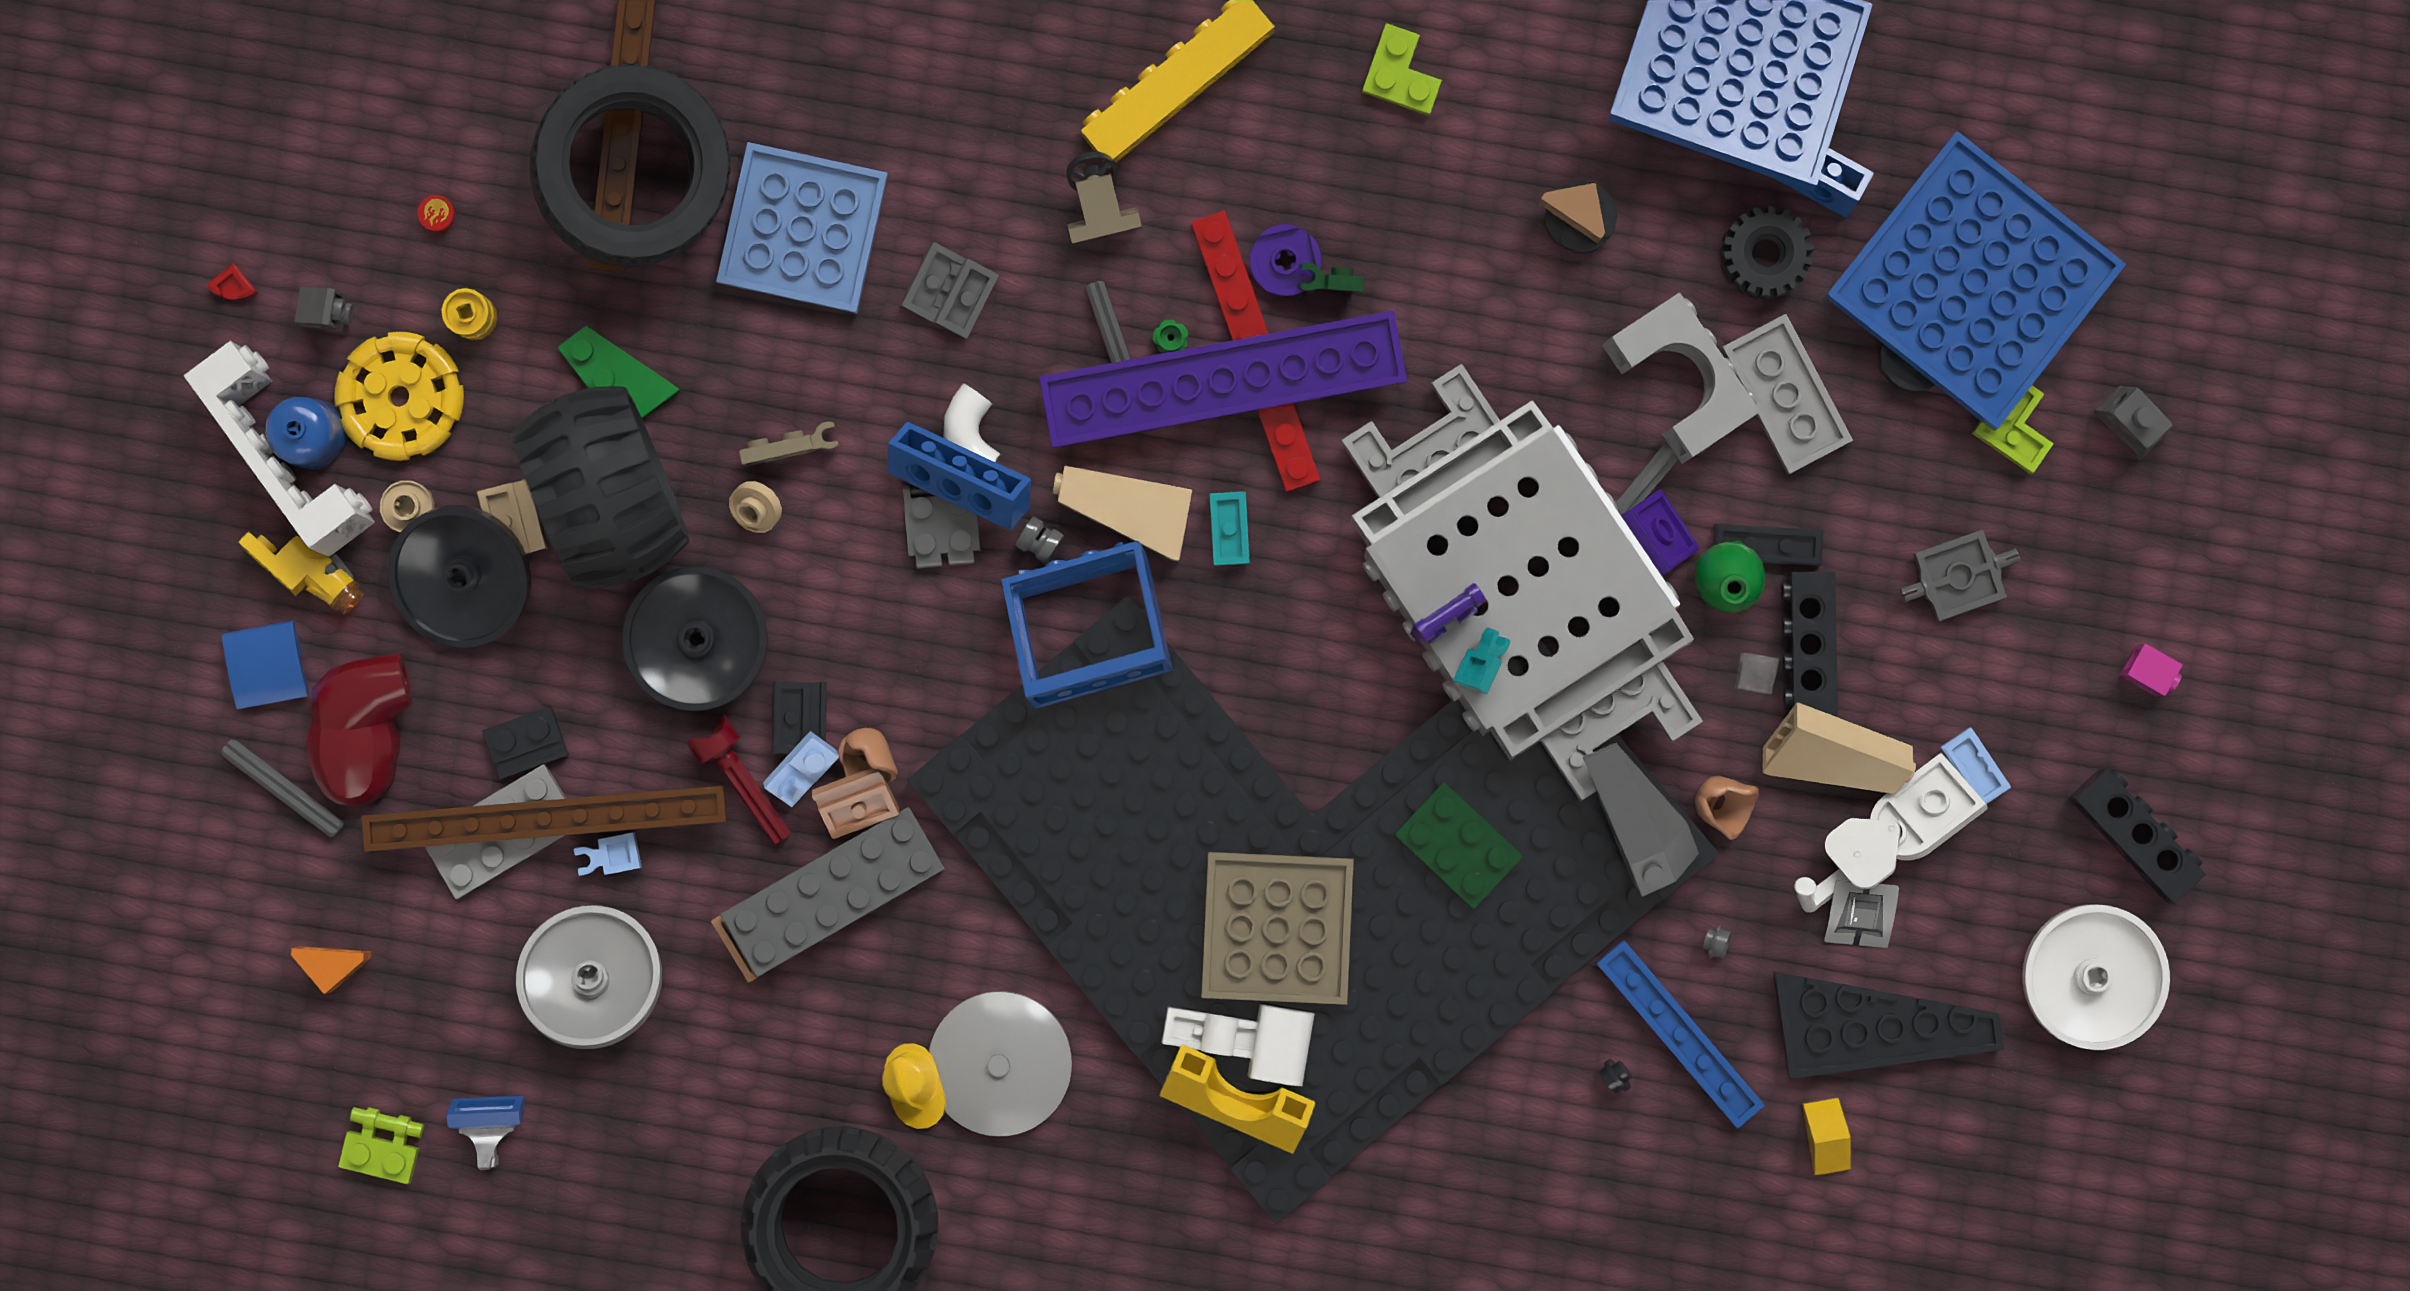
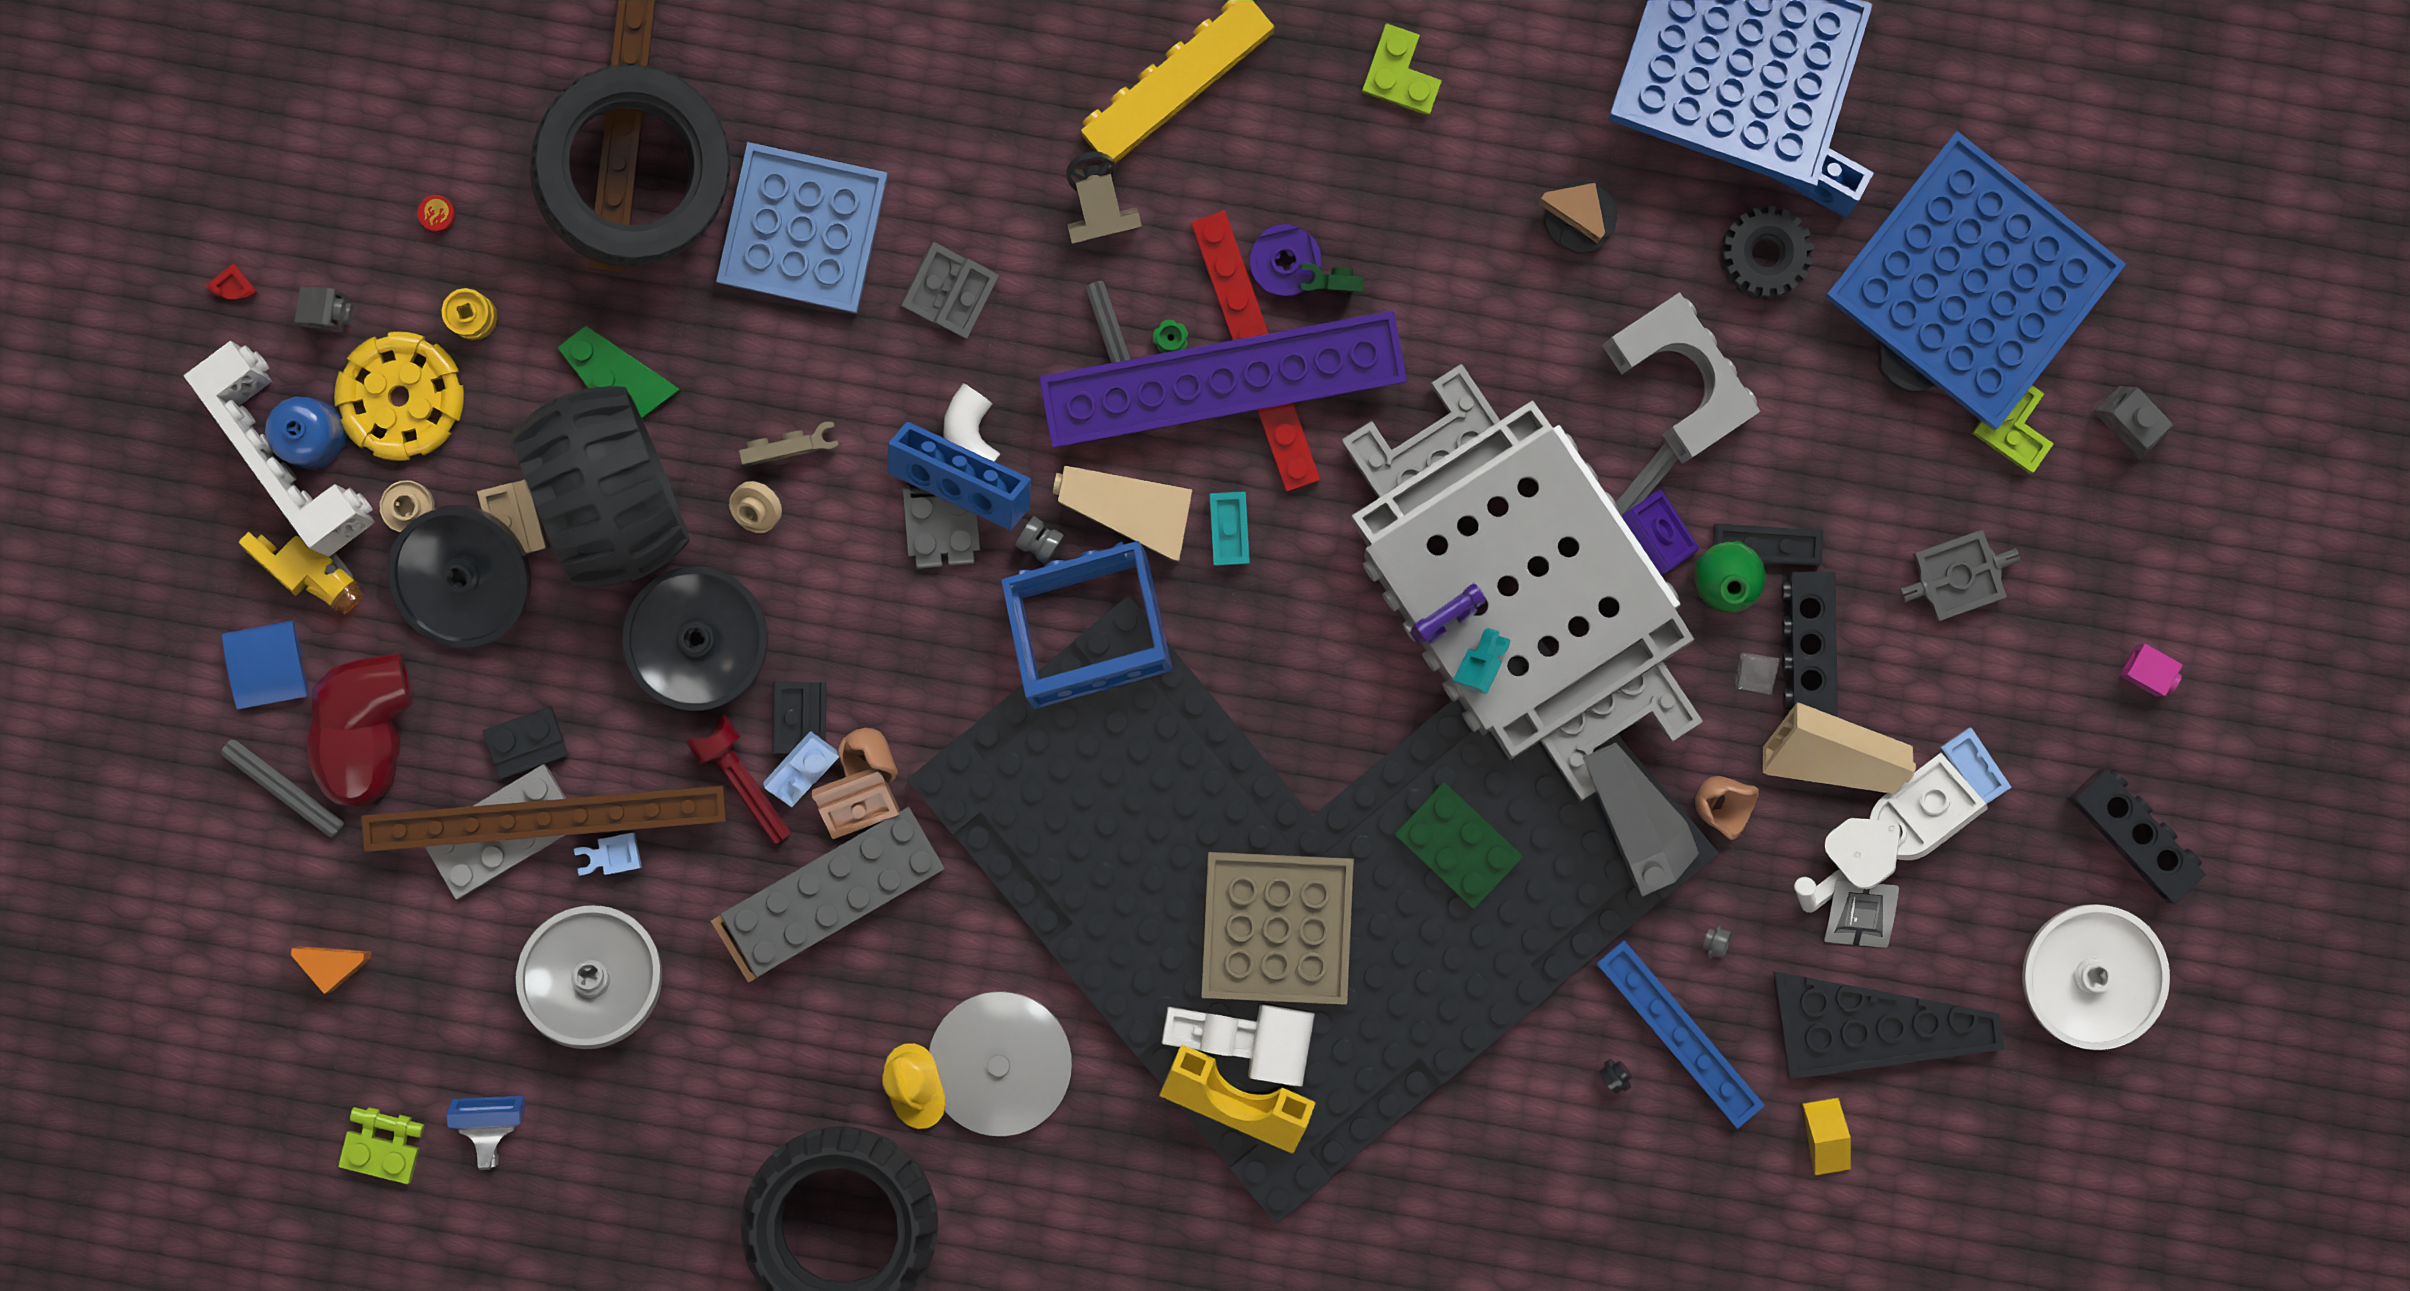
light grey plate [1721,314,1853,475] -> none

